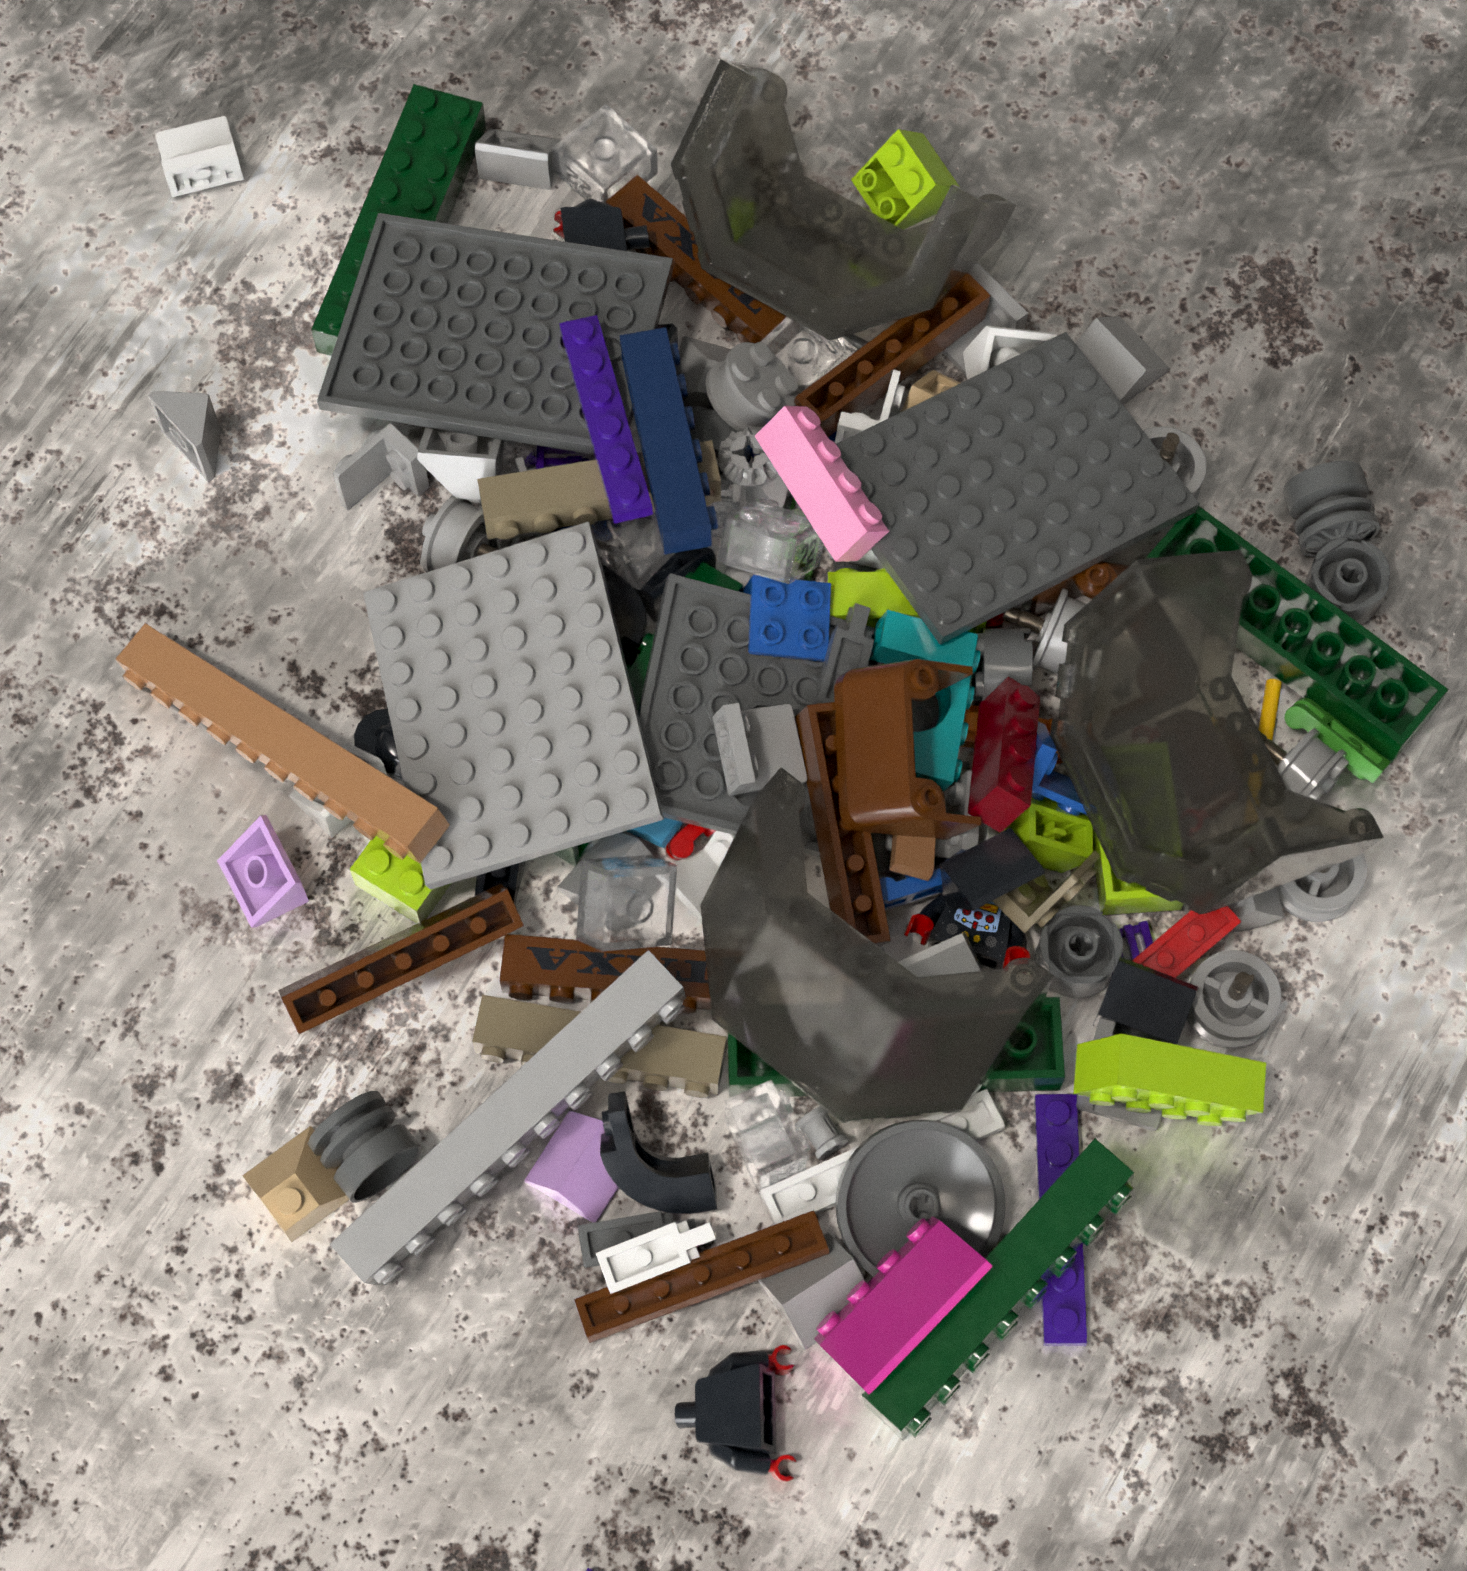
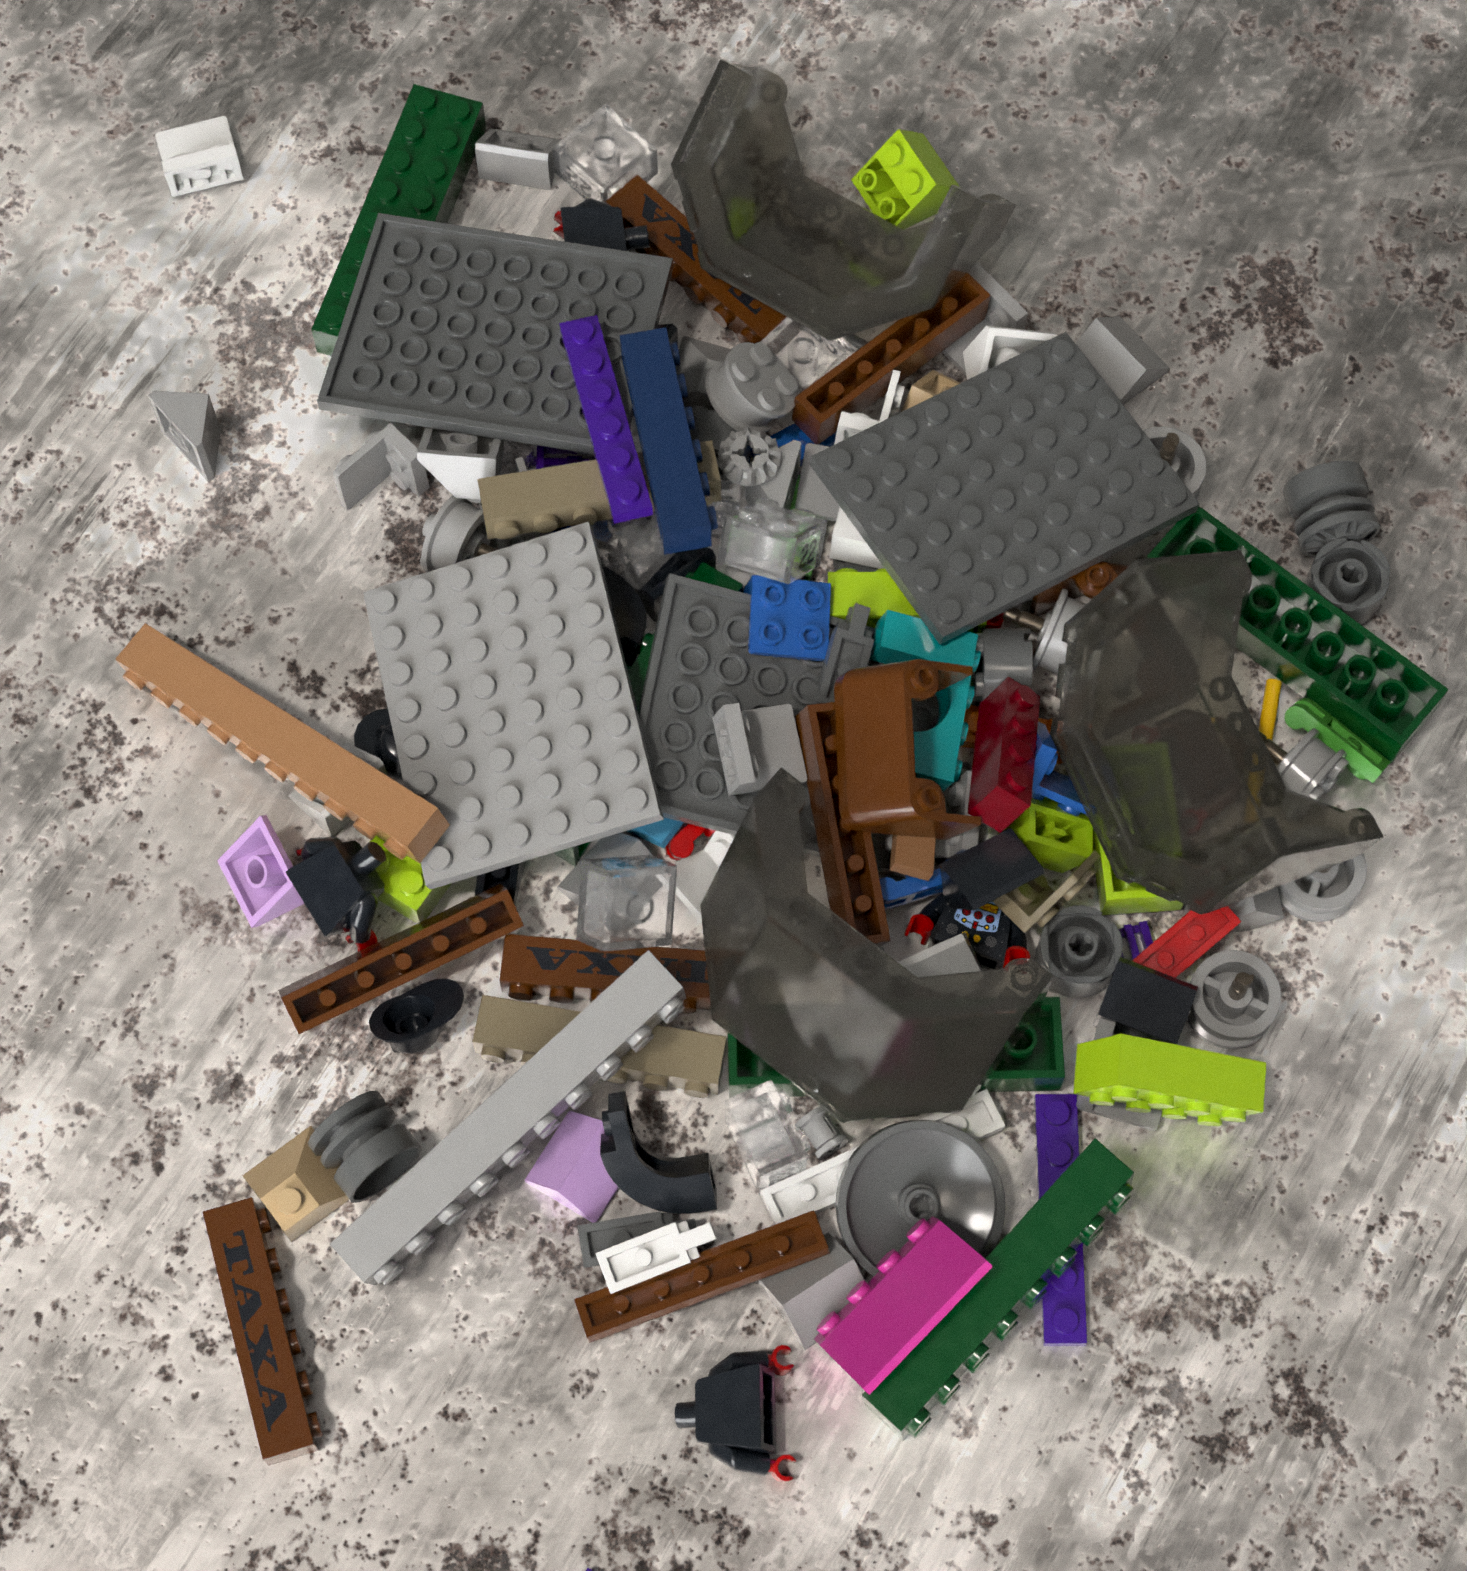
bright pink brick [755,406,889,562] -> none
none -> reddish brown brick [202,1197,323,1466]
none -> black torso [286,837,386,952]
none -> black piece [369,978,464,1054]

